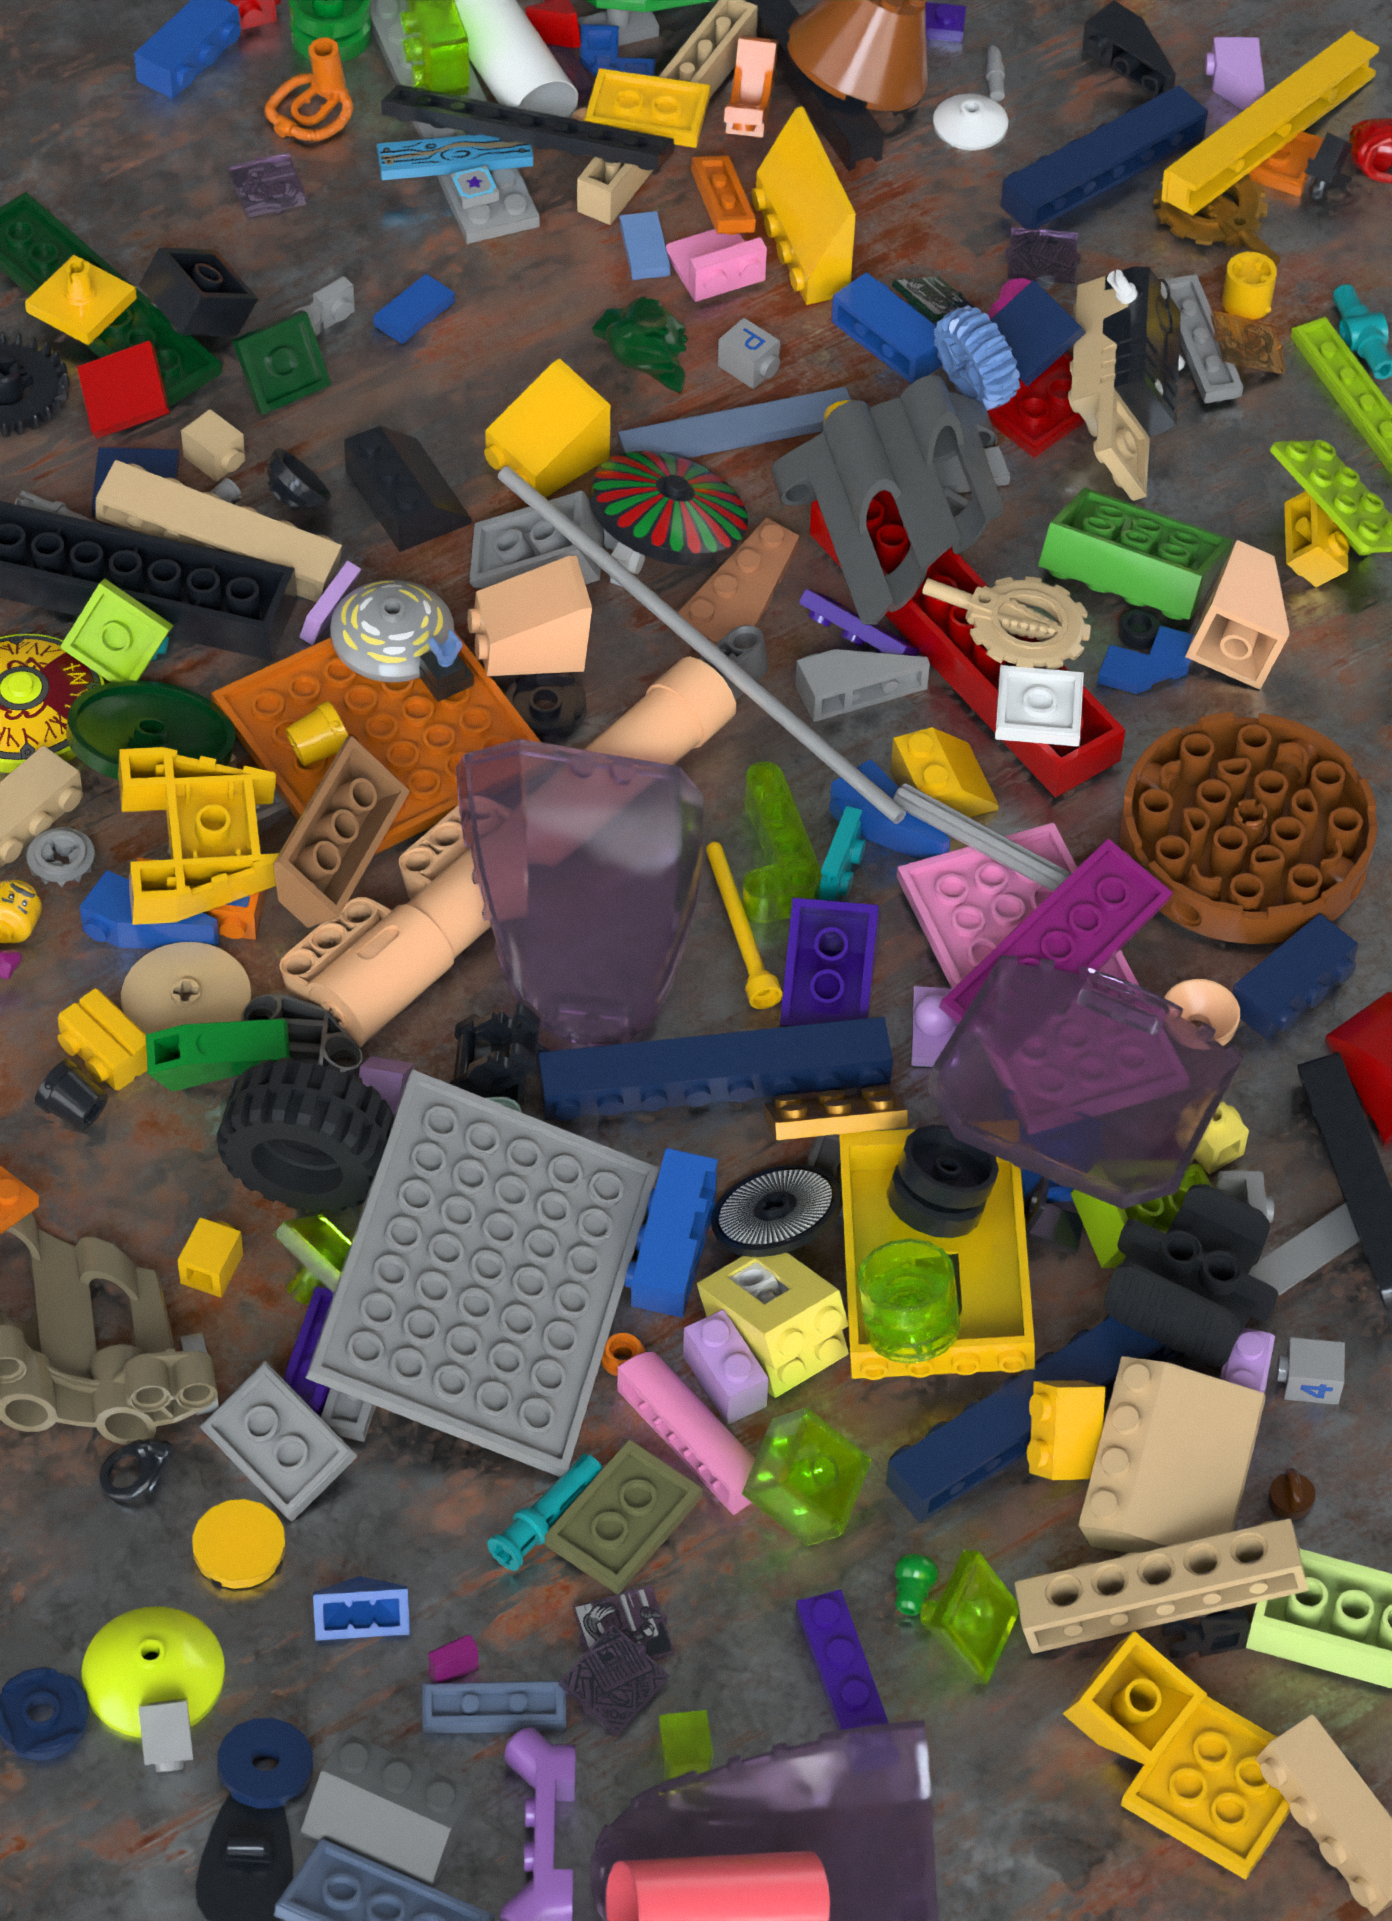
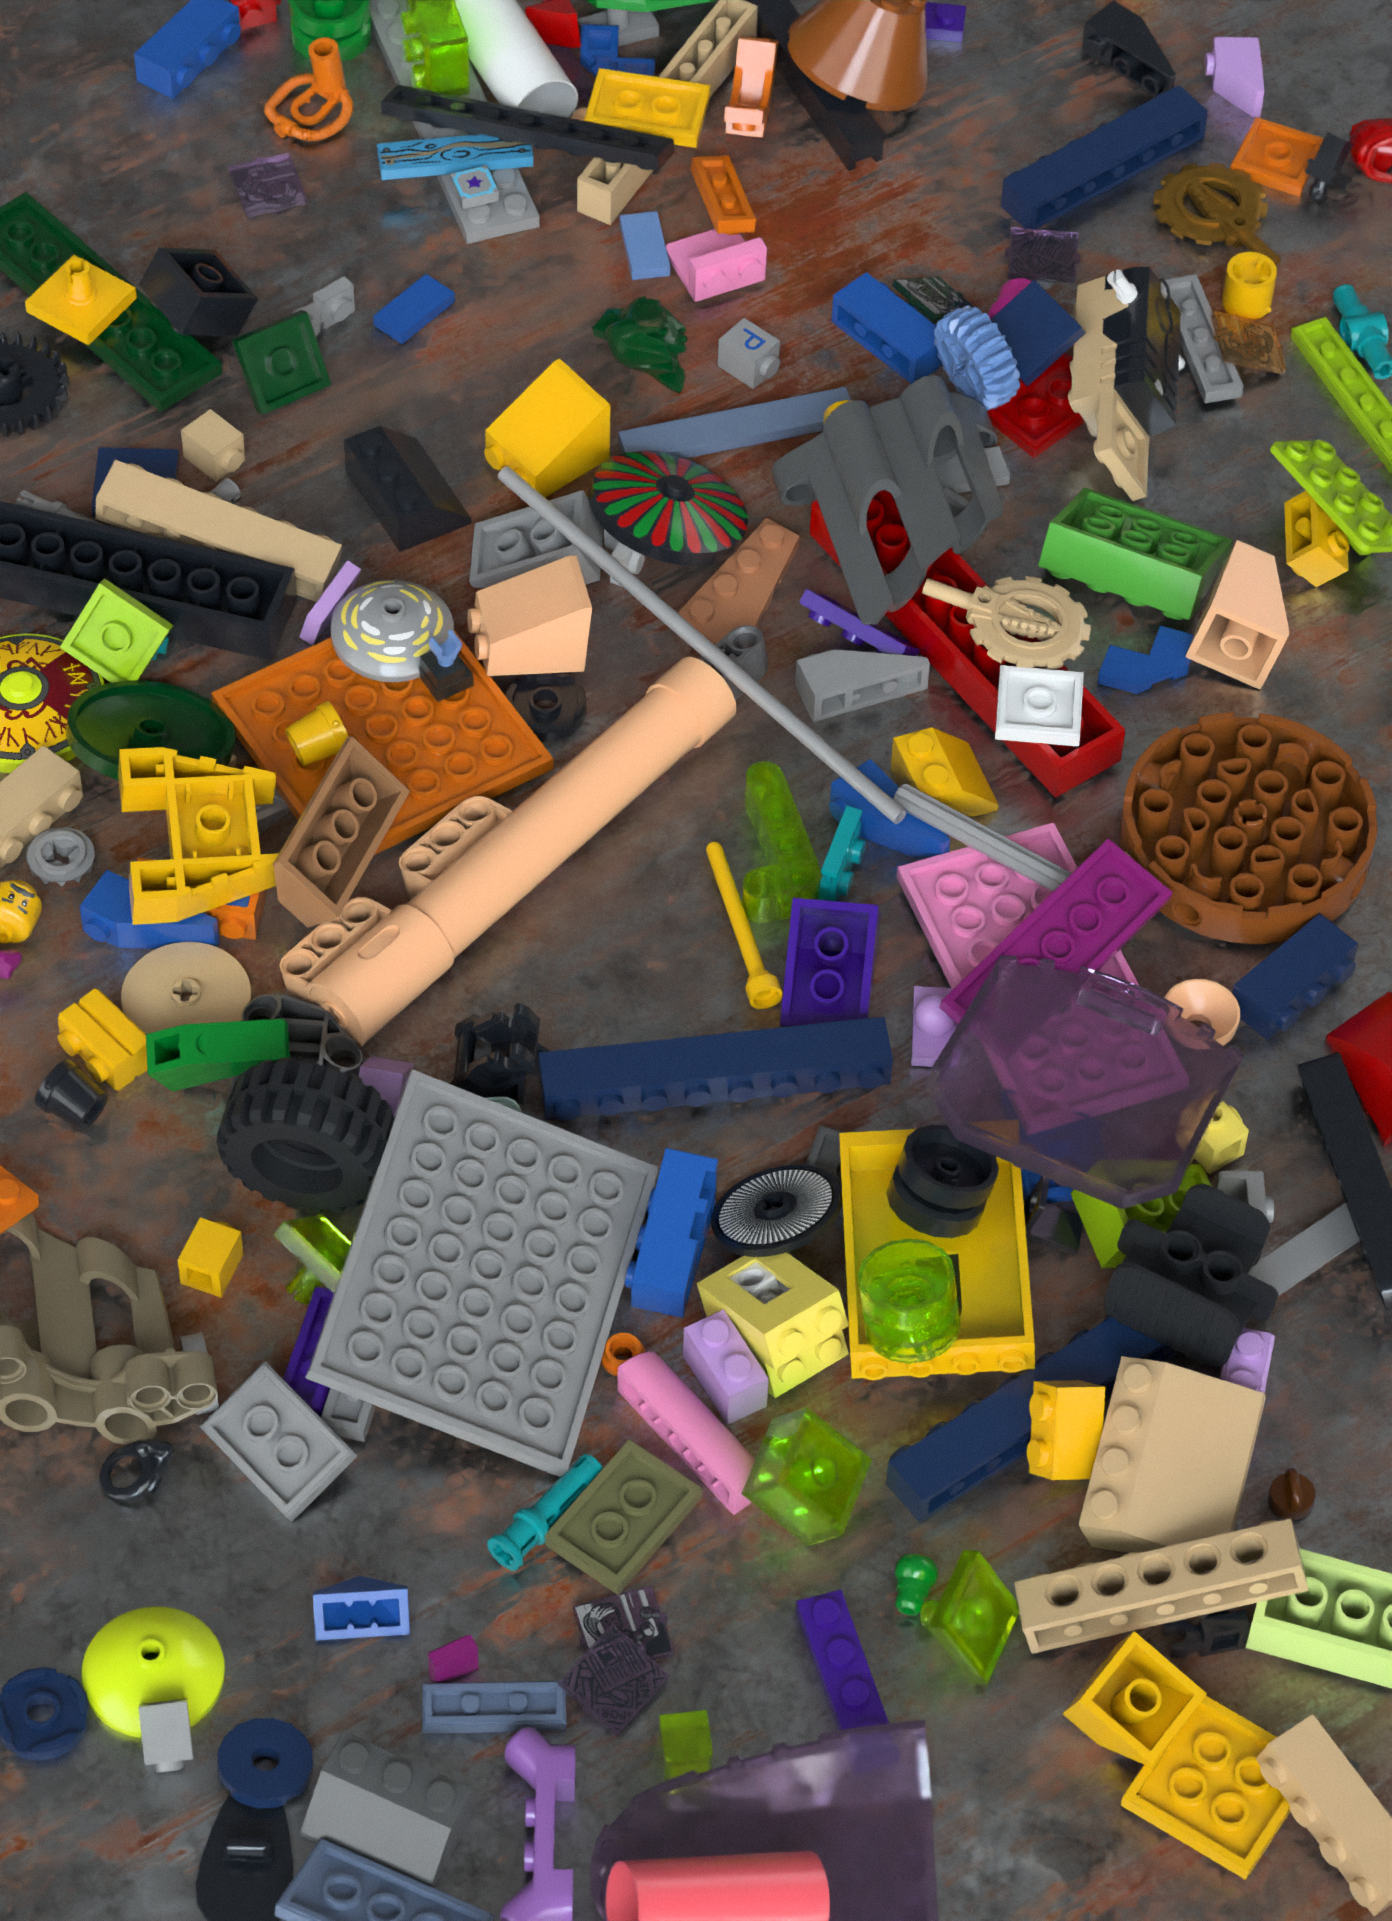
red tile [77,340,170,439] -> none
yellow tile [192,1499,286,1589] -> none
black piece [267,448,331,511] -> none
clear purple windscreen [456,739,703,1046] -> none
yellow slope [751,107,856,305] -> none
pearl gold plate [764,1086,909,1140] -> none
white dish [933,94,1008,150] -> none
light grey piece [986,46,1005,102] -> none
black tile [1118,609,1160,649] -> none
yellow tile [1161,30,1379,216] -> none
light grey brick [1276,1337,1345,1405] -> none

